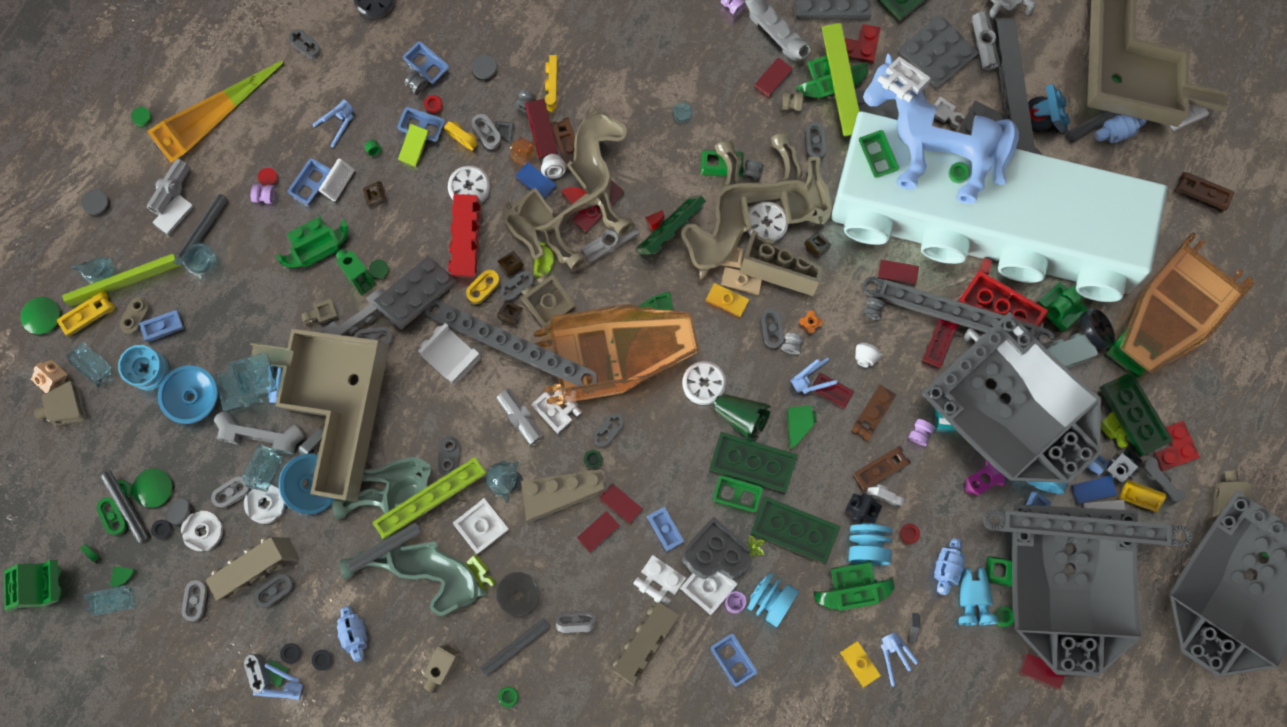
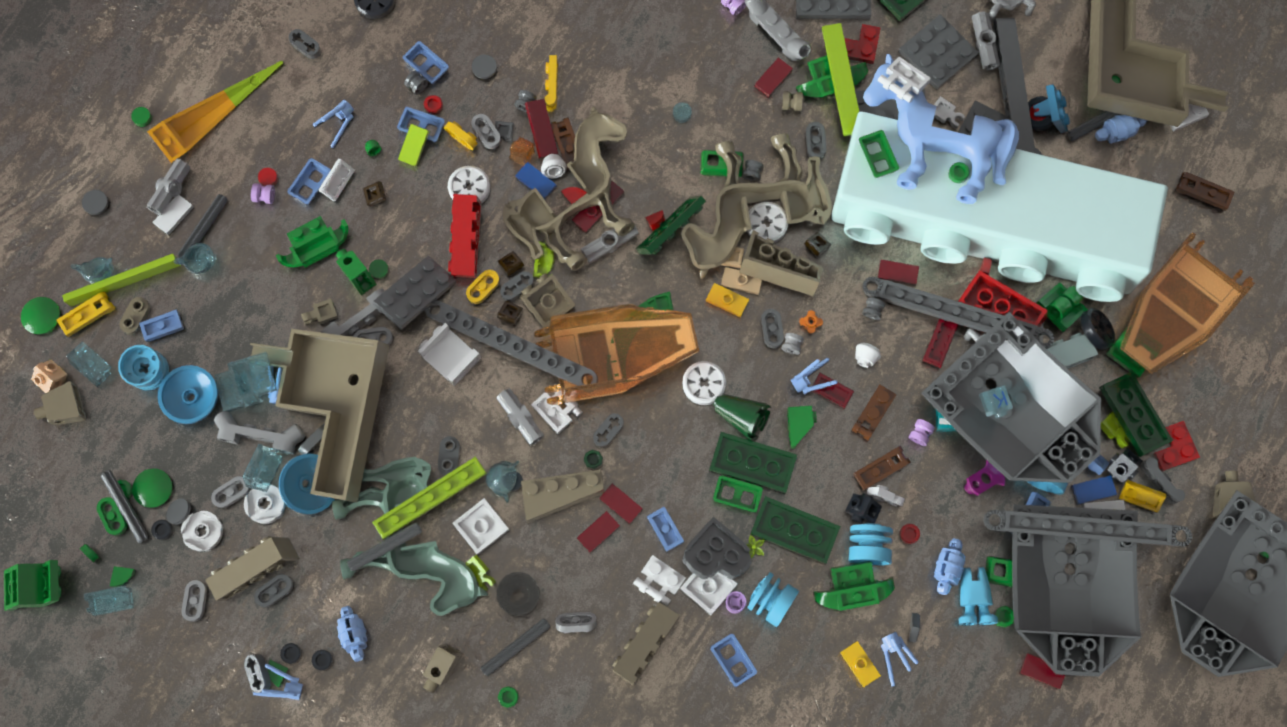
none -> clear light blue brick [979,385,1013,418]

